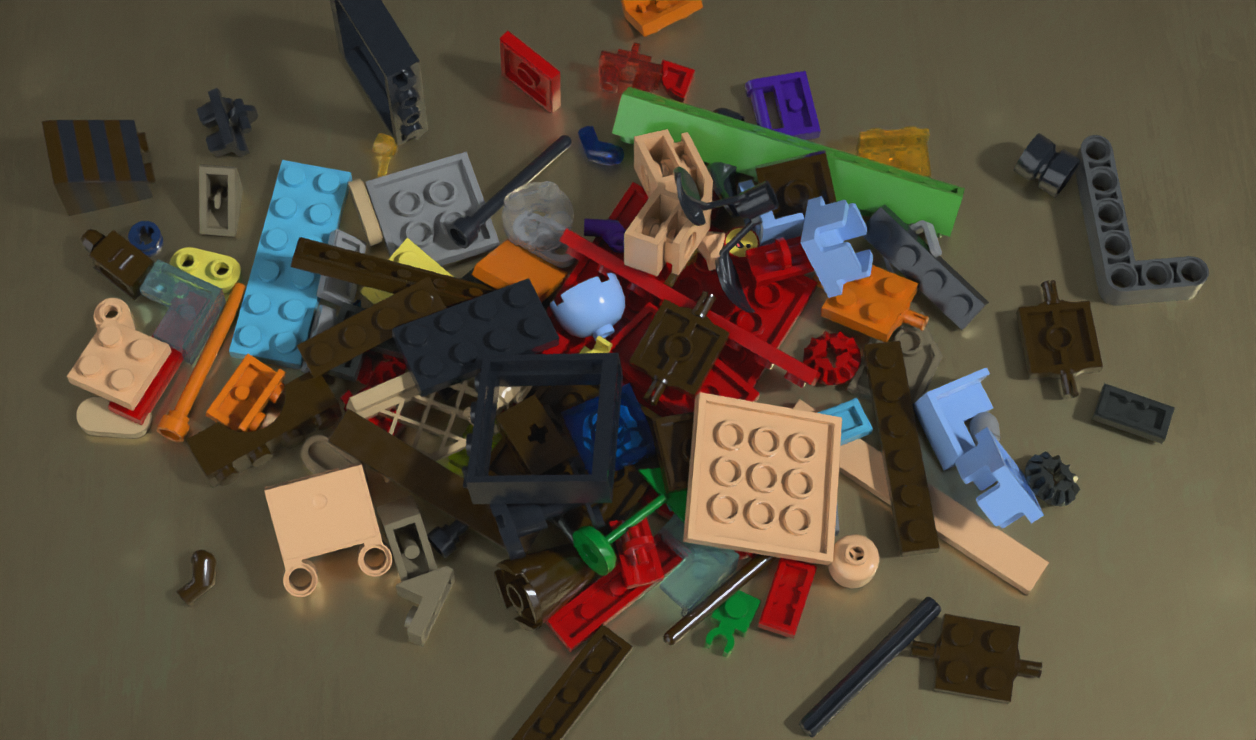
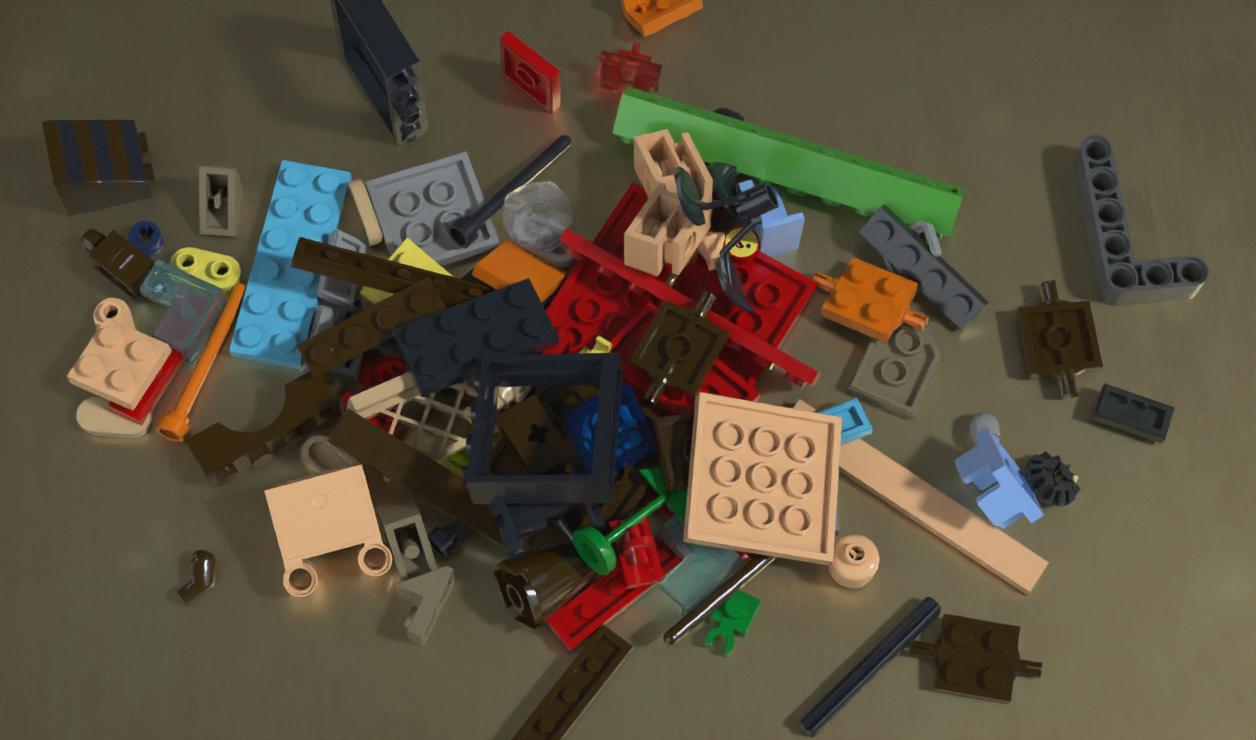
black hips [197,88,258,158] -> none
orange bracket [206,354,286,432] -> none
clear yellow hand [373,133,397,178] -> none
light blue cylinder [550,273,625,341] -> none
clear blue arm [578,126,624,166] -> none
dark purple arm [584,218,626,253] -> none
red tile [660,60,695,103] -> none
dark purple plate [744,71,821,140] -> none
red hips [745,236,815,287] -> none
dark brown plate [755,150,837,226] -> none
red plate [758,558,817,639] -> none
light blue panel [800,196,873,298] -> none
red gear [803,330,861,385] -> none
clear yellow bracket [856,126,931,178] -> none
dark brown plate [863,341,940,557] -> none
light blue panel [912,367,993,471] -> none
black wheel [1014,133,1081,198] -> none

